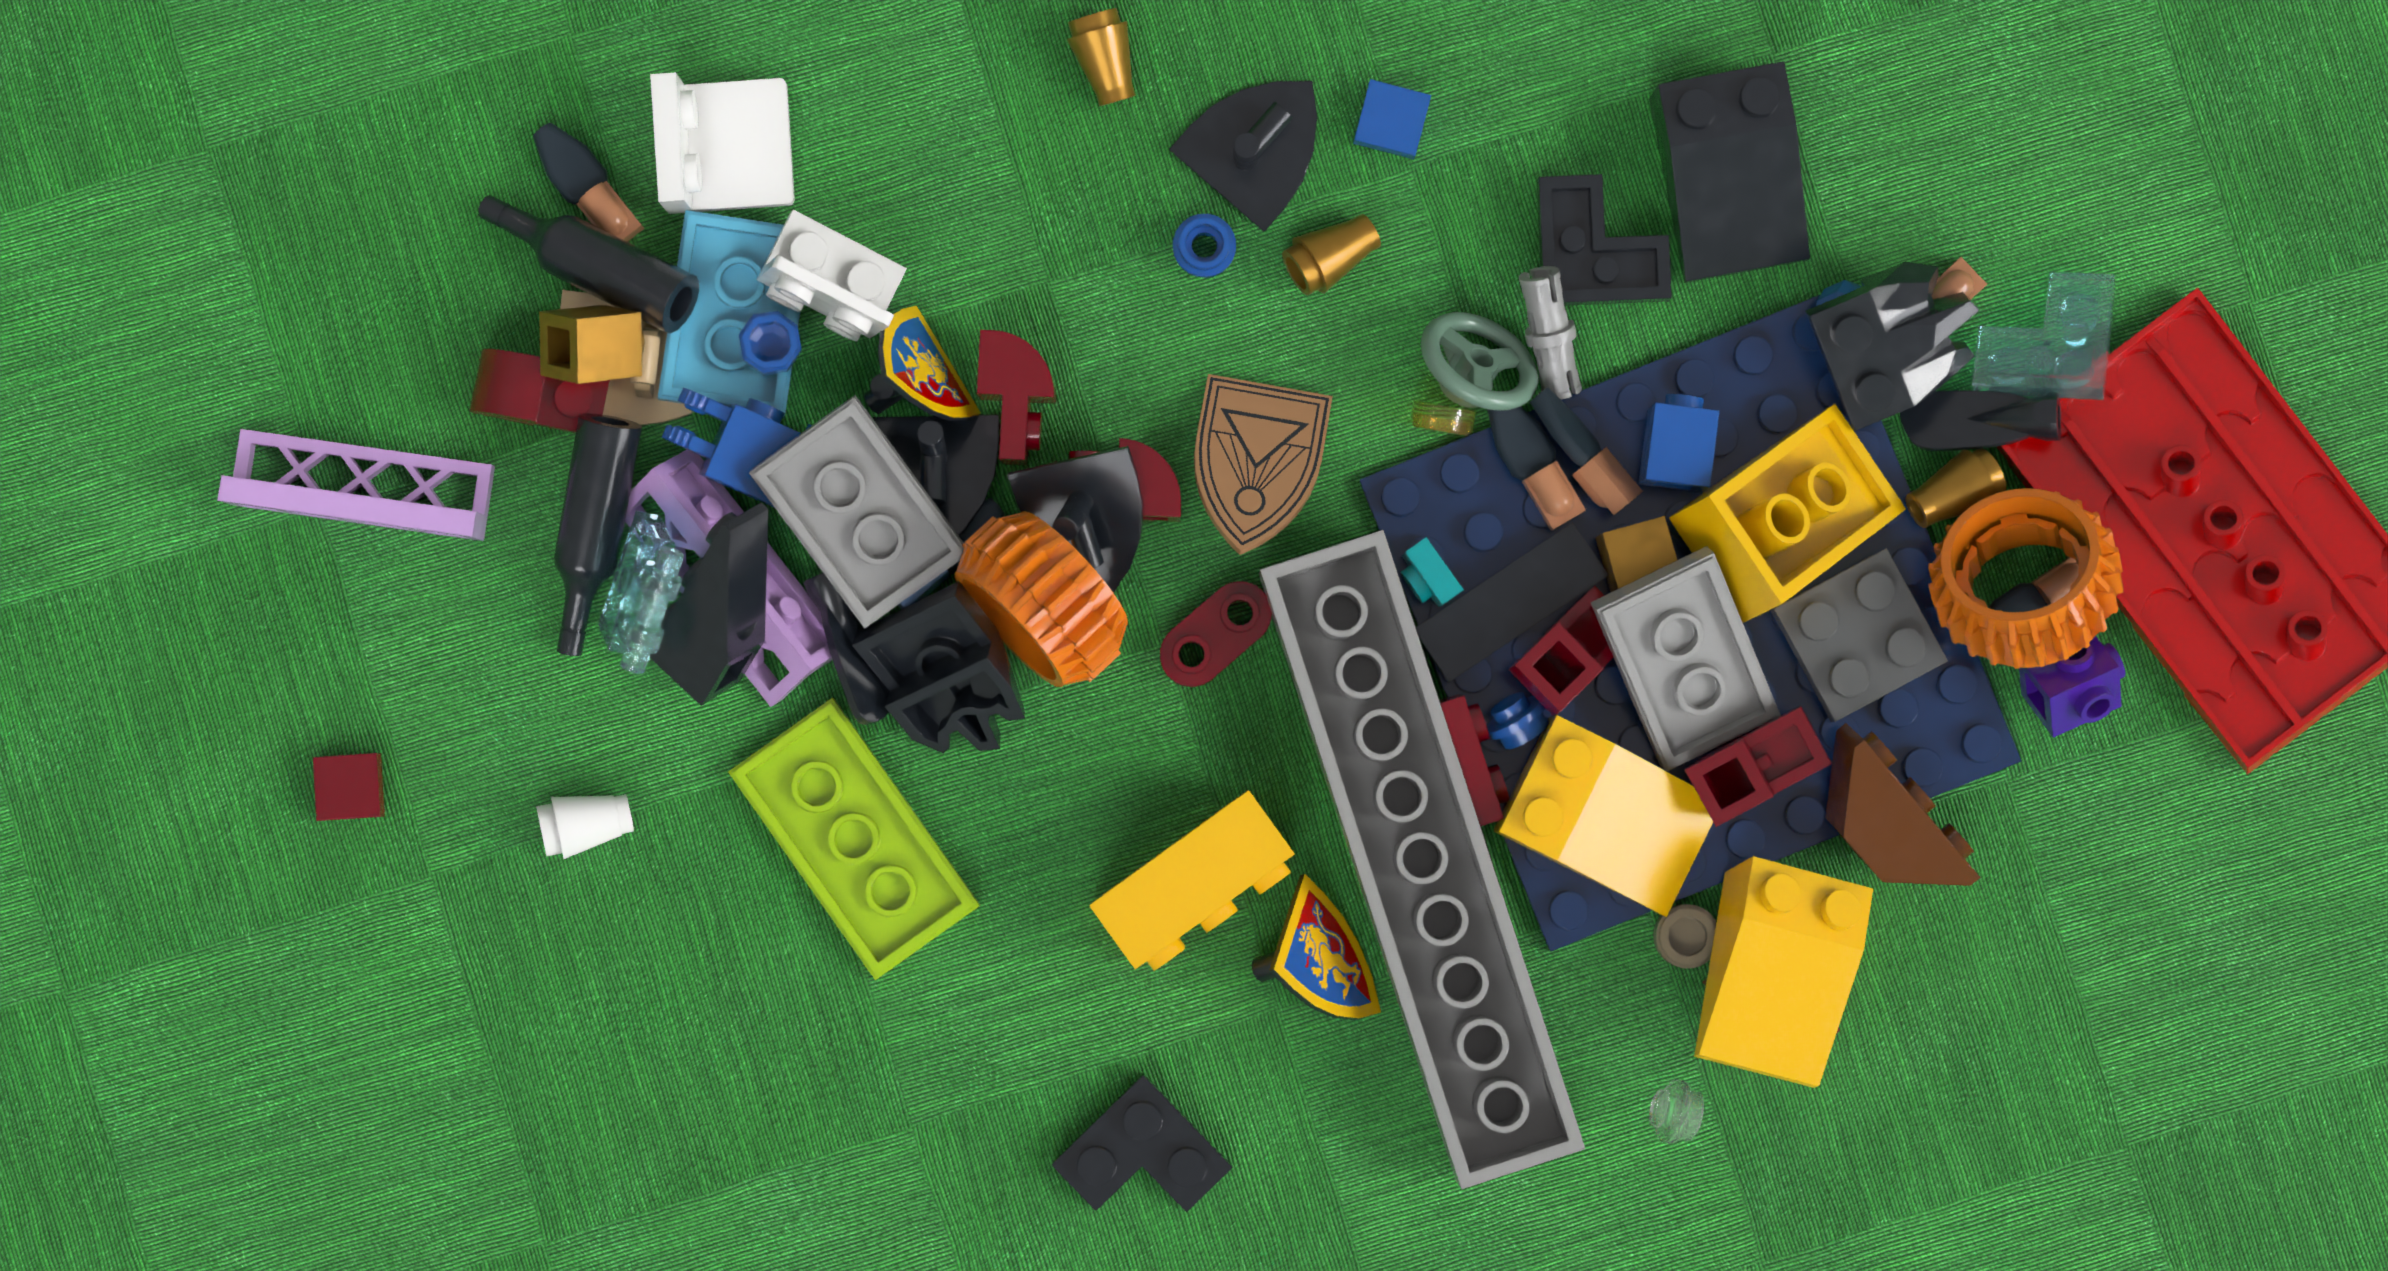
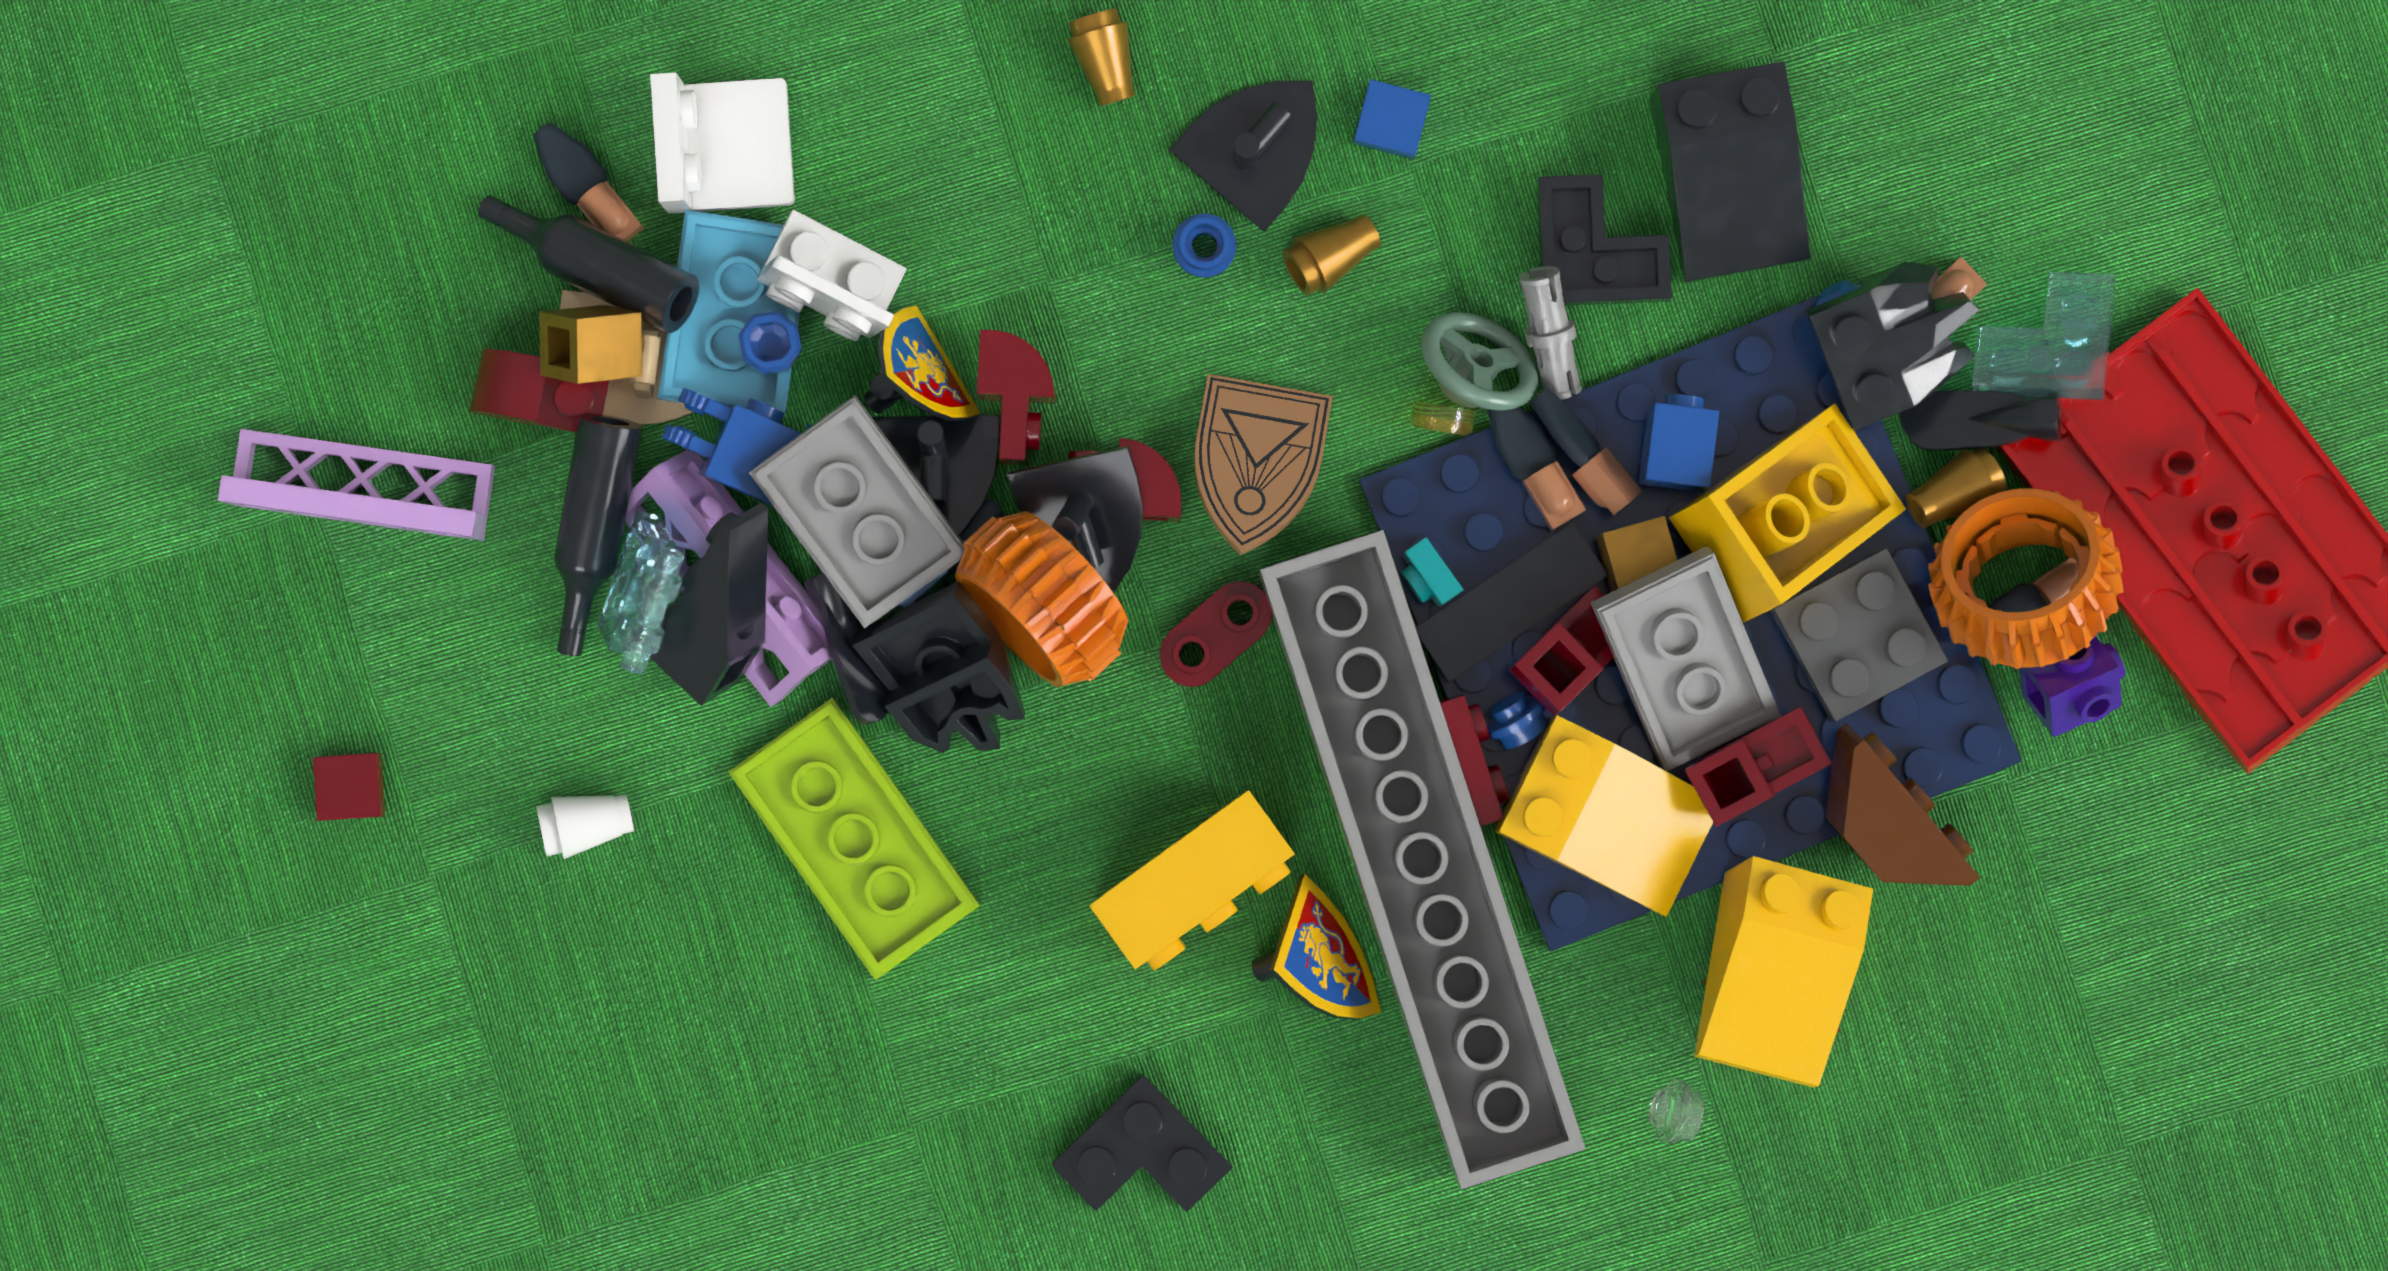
dark tan tile [1653,904,1716,968] -> none

